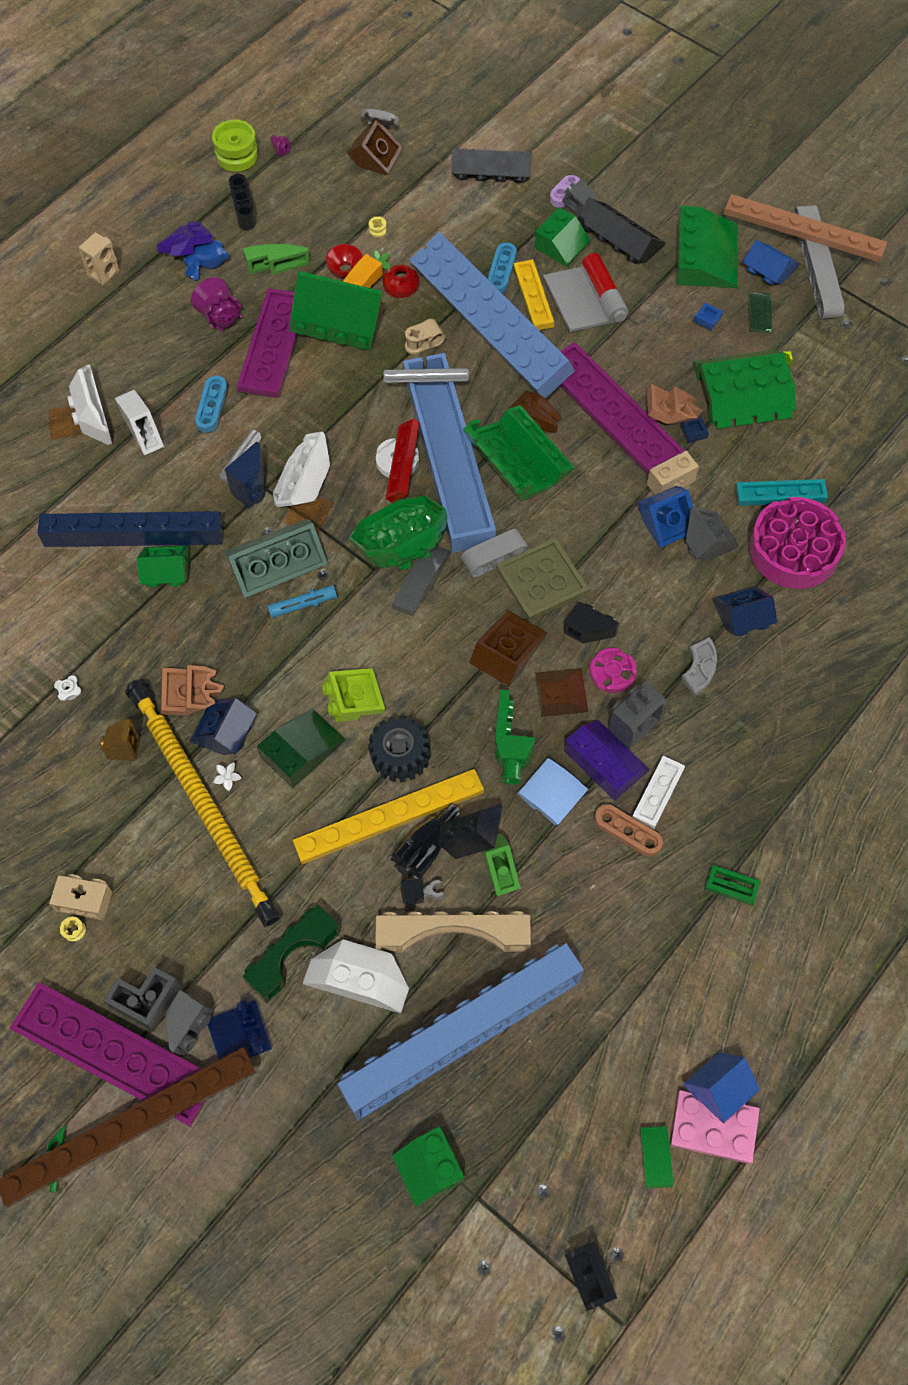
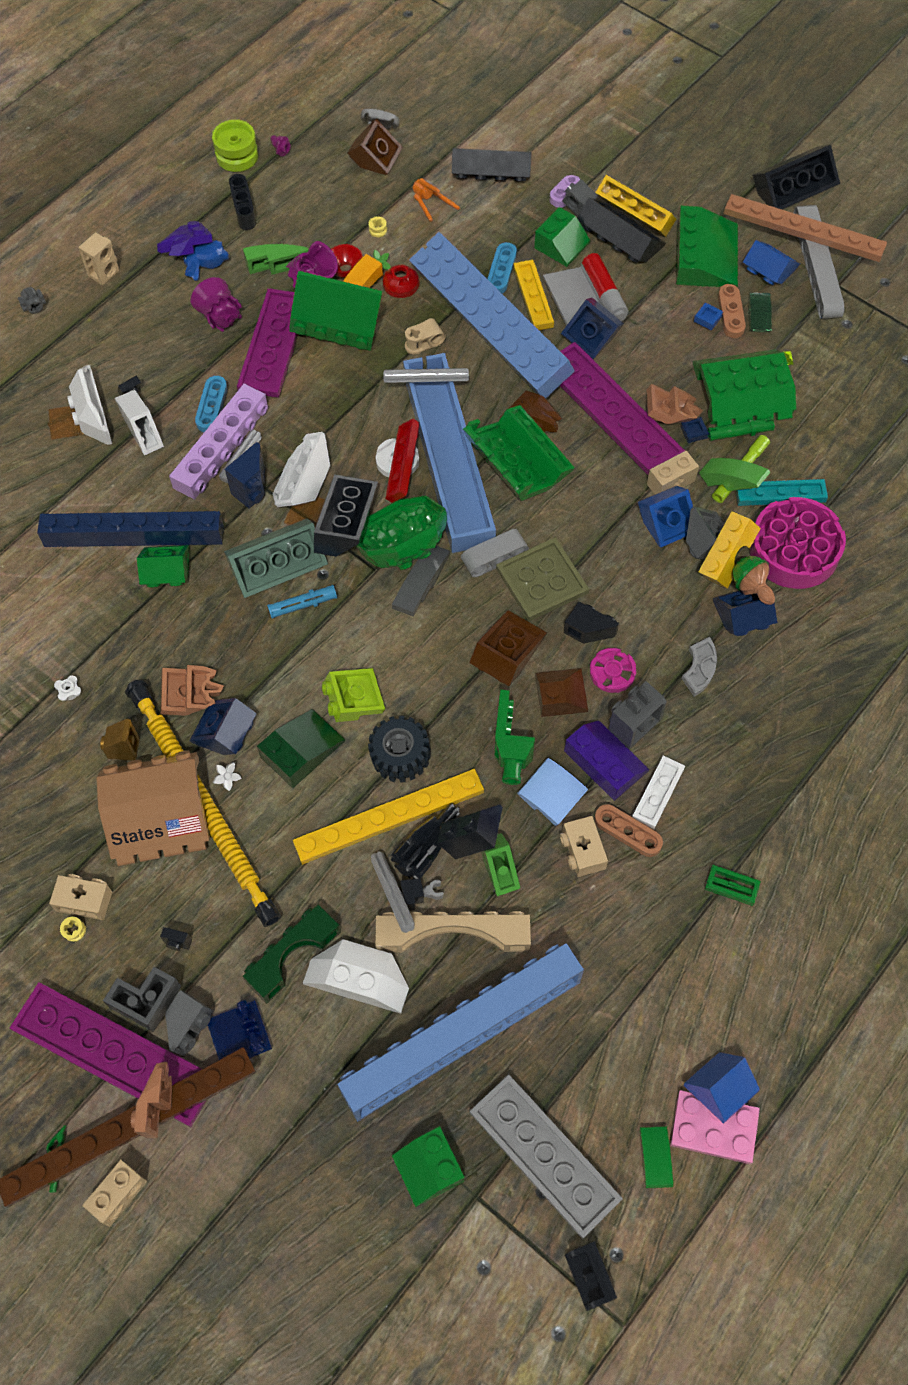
none -> dark grey gear [18,287,46,314]
none -> tan brick [82,1160,147,1227]
none -> medium nougat hinge [97,751,210,866]
none -> black plate [118,375,141,396]
none -> nougat plate [131,1062,172,1138]
none -> black plate [160,927,192,951]
none -> lavender brick [169,384,268,500]
none -> magenta hat [286,241,338,288]
none -> black slope [314,474,378,557]
none -> light grey axle [371,851,415,933]
none -> orange plant [413,178,460,221]
none -> light grey plate [470,1075,623,1239]
none -> tan brick [560,816,608,877]
none -> dark blue slope [561,297,624,360]
none -> yellow brick [595,175,677,237]
none -> bright green slope [699,458,770,491]
none -> yellow arch [699,511,761,589]
none -> green pin [707,417,775,441]
none -> lime piece [712,435,770,503]
none -> nougat plate [718,284,746,338]
none -> nougat piece [733,556,775,605]
none -> black slope [753,144,841,209]

